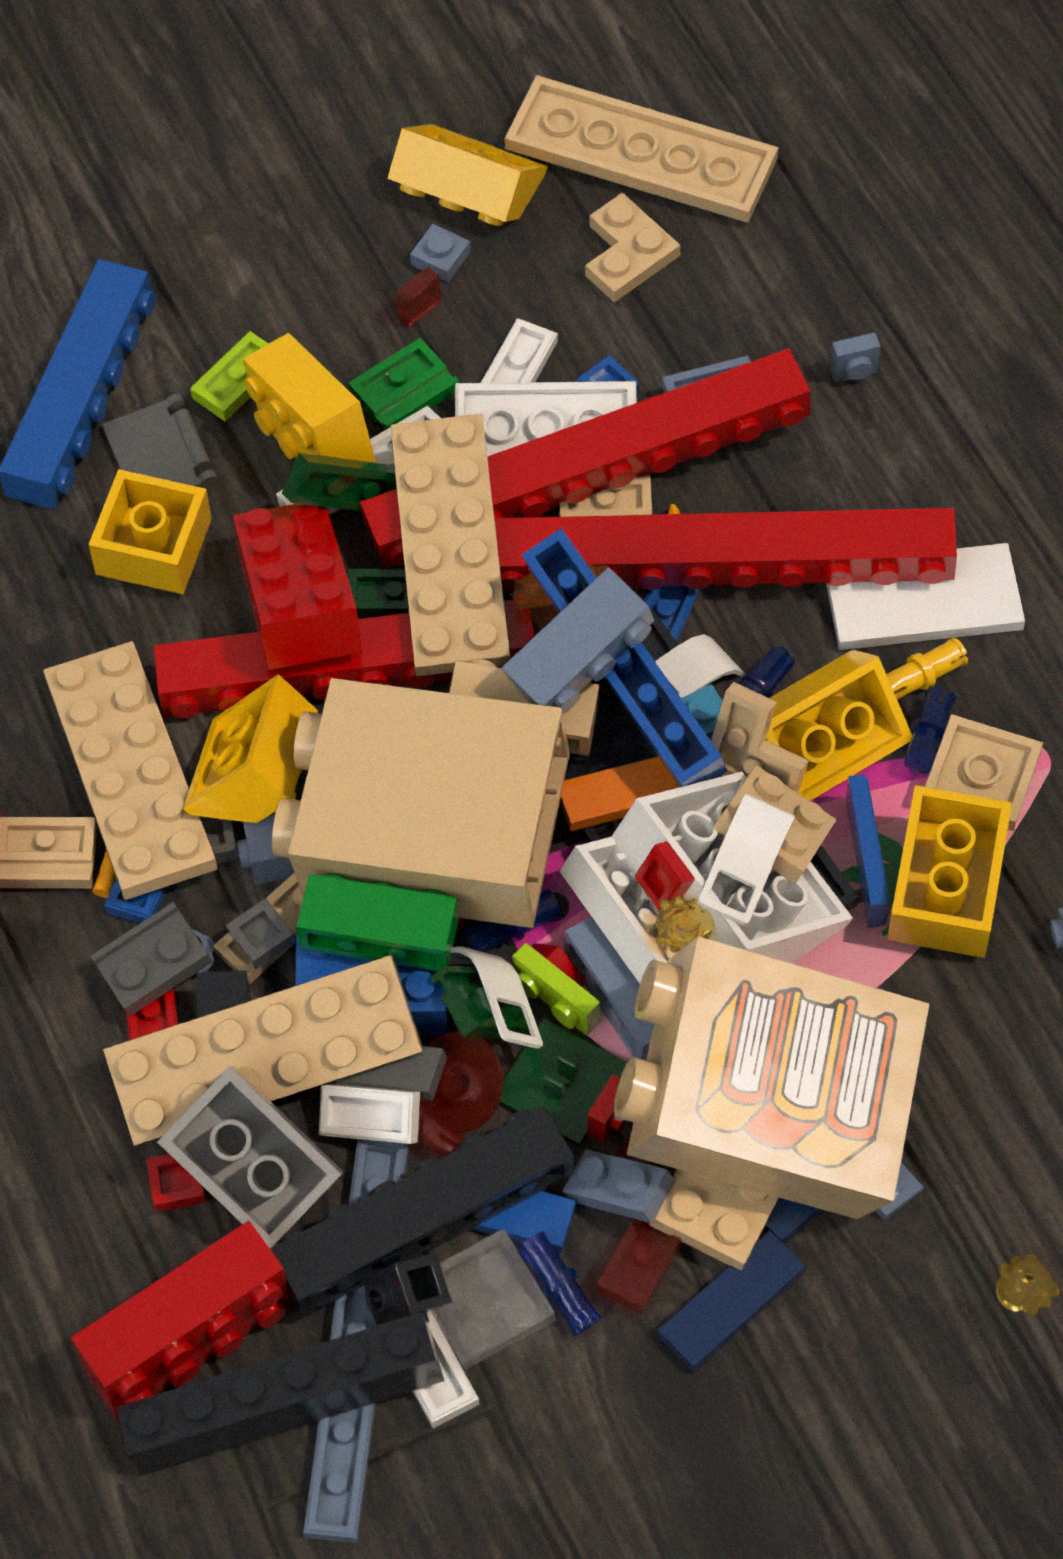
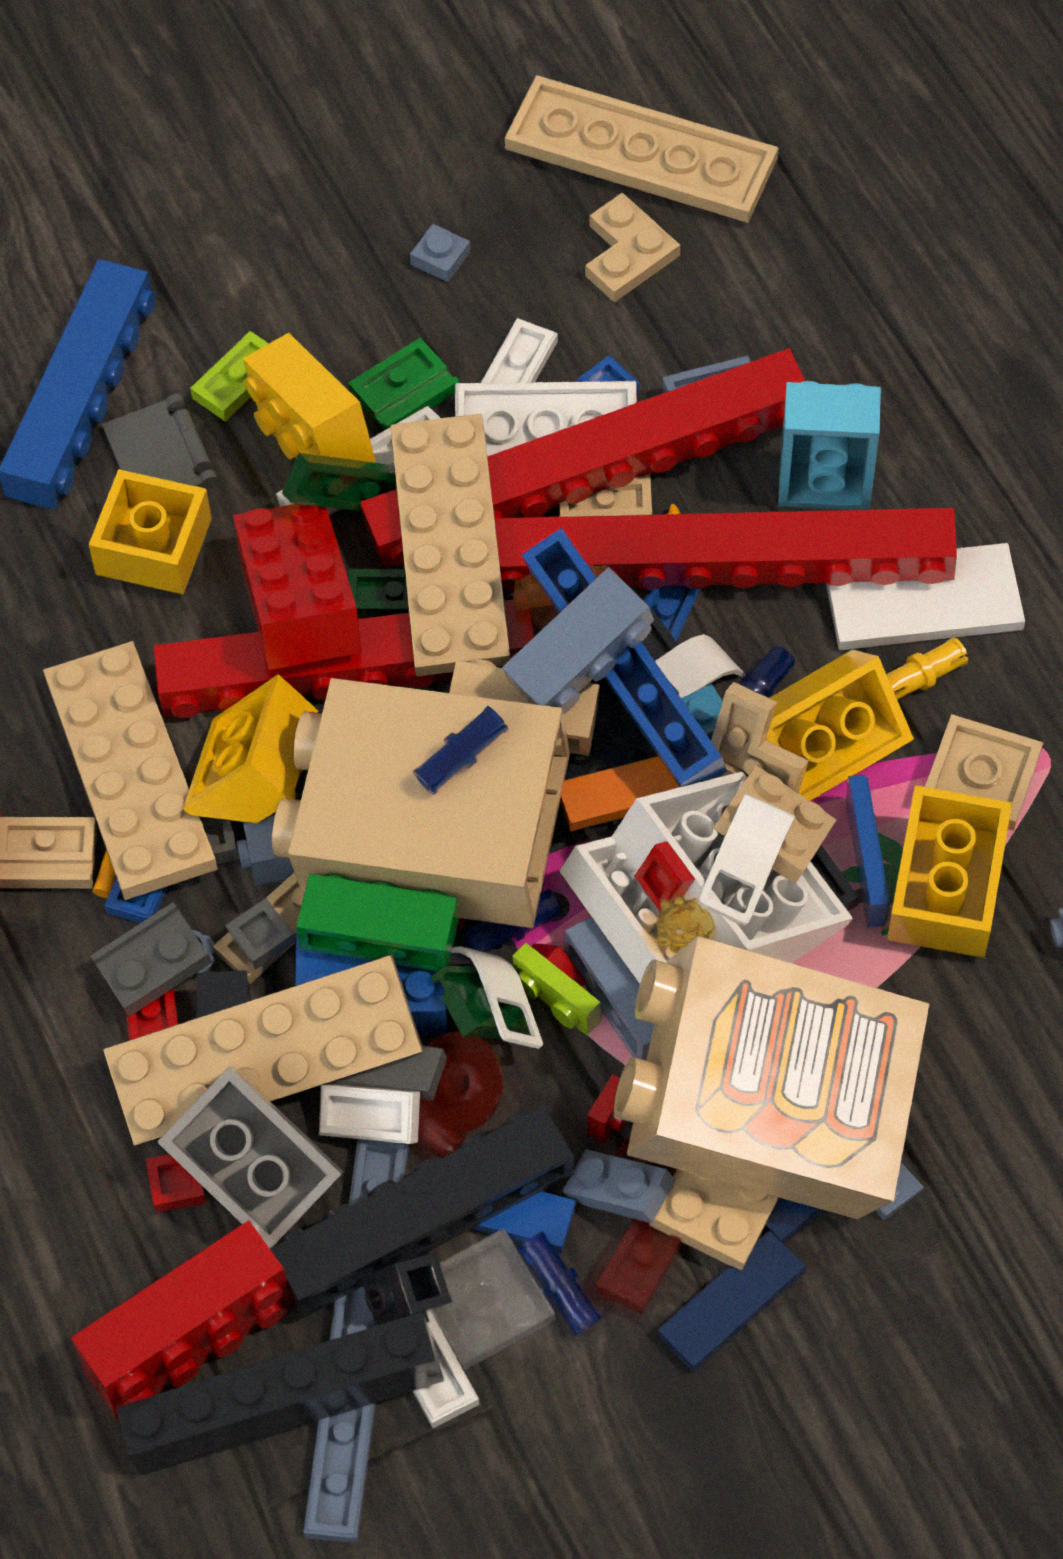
yellow slope [387,124,548,226] -> none
clear red tile [396,267,441,328] -> none
dark green piece [493,1018,627,1147] -> none
sand blue plate [829,332,881,383] -> none
clear blue axle [904,686,956,775] -> none
clear yellow animal [996,1253,1060,1316] -> none
none -> clear blue pin [412,706,509,795]
none -> medium azure brick [778,381,881,510]

